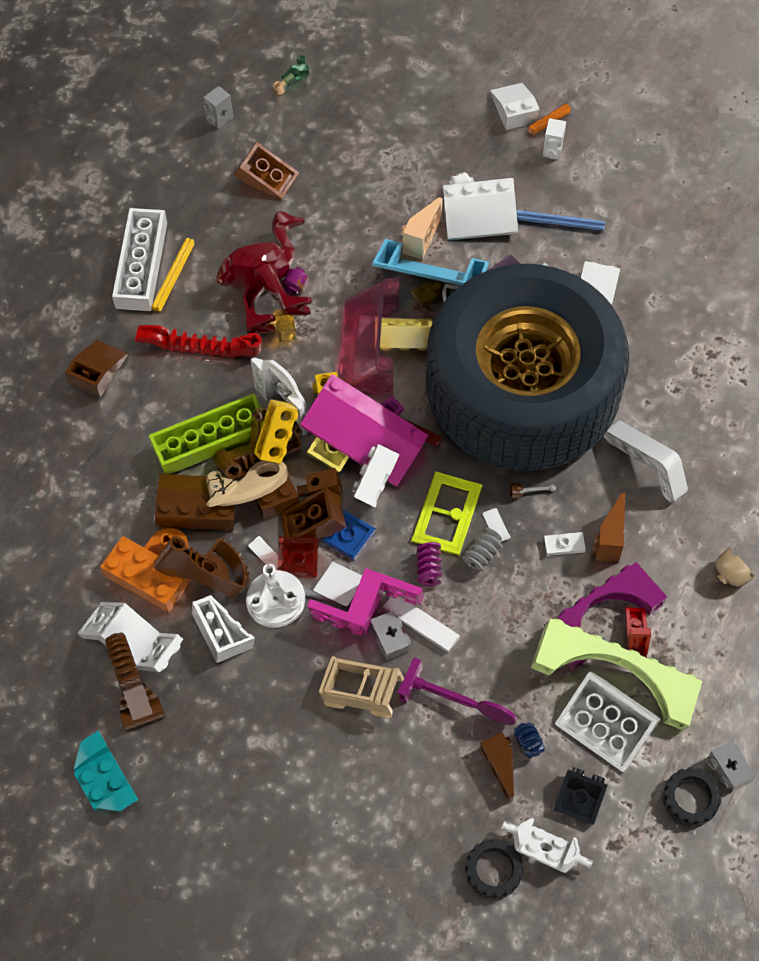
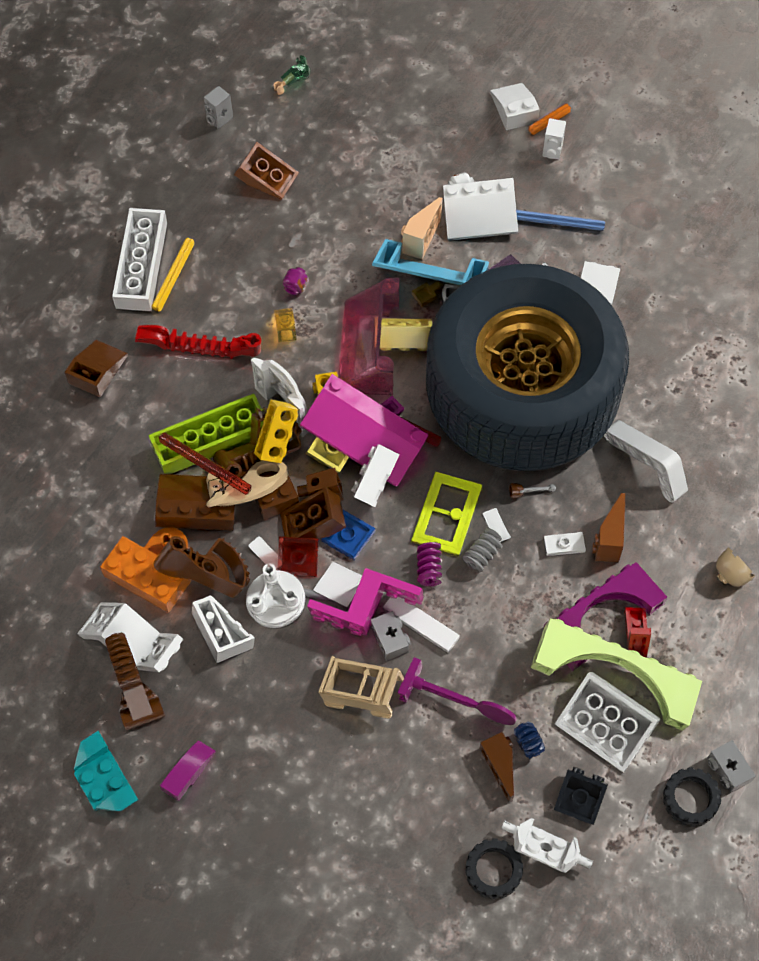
dark red animal [216,211,312,334] -> none
none -> clear red axle [159,432,252,495]
none -> magenta slope [160,740,216,801]

